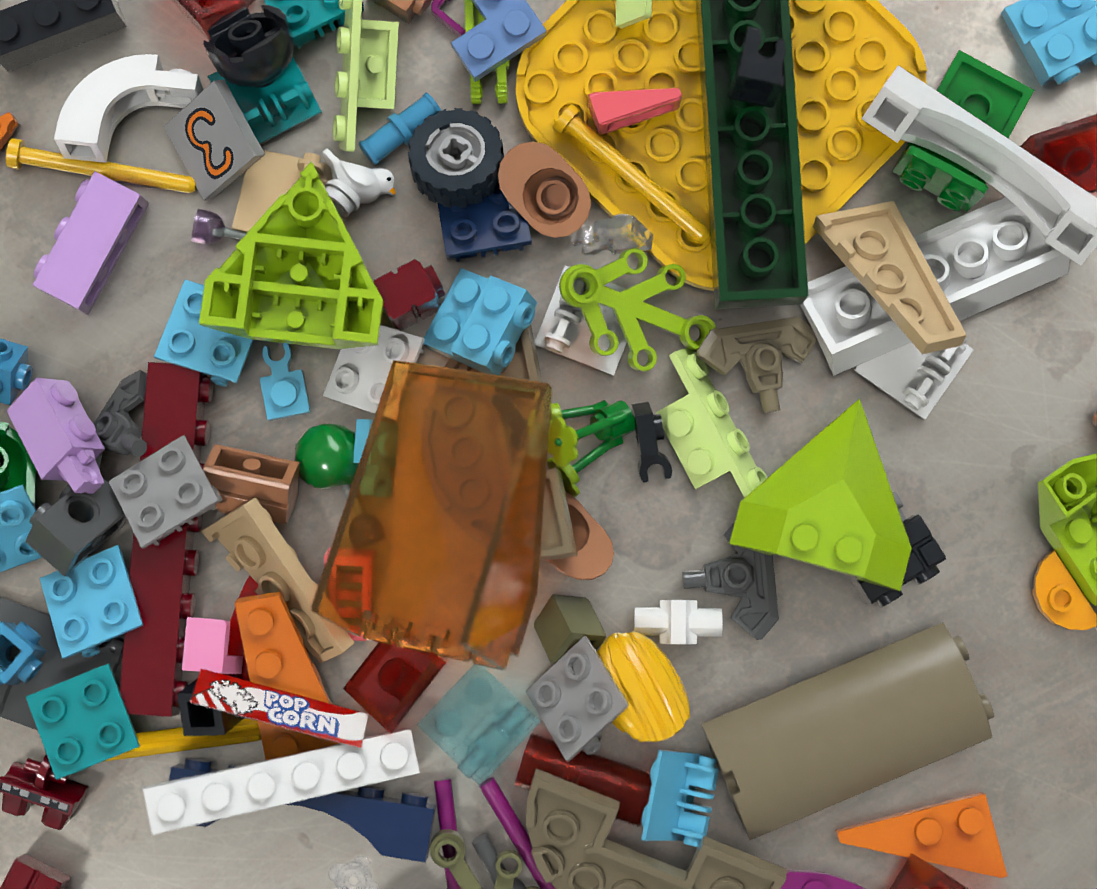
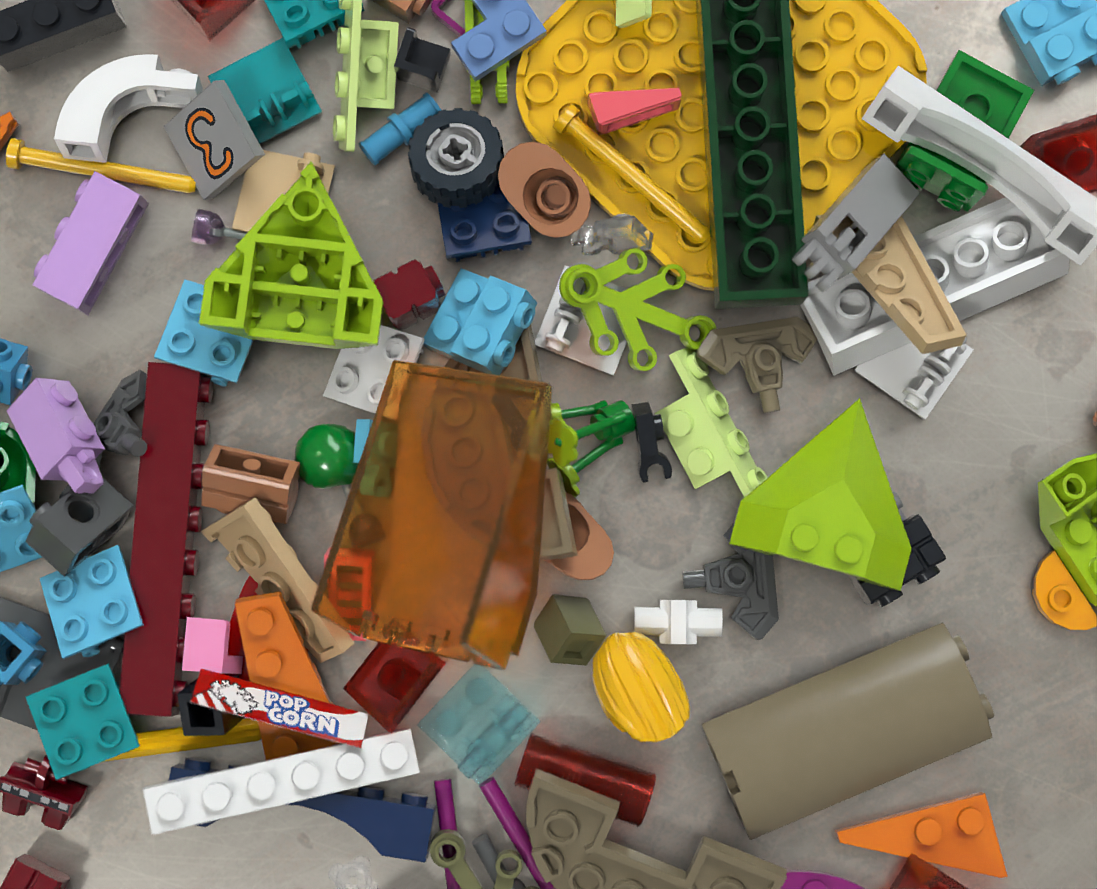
light grey hinge [109,435,223,549] -> none
black cylinder [203,5,293,88] -> none
medium azure plate [259,343,312,421] -> none
white animal [321,148,396,217] -> none
light grey hinge [526,636,630,762] -> none
medium azure hinge [641,750,719,847] -> none
black hinge [730,27,786,108] -> none
none -> black panel [394,27,451,93]
none -> light grey hinge [792,153,920,292]

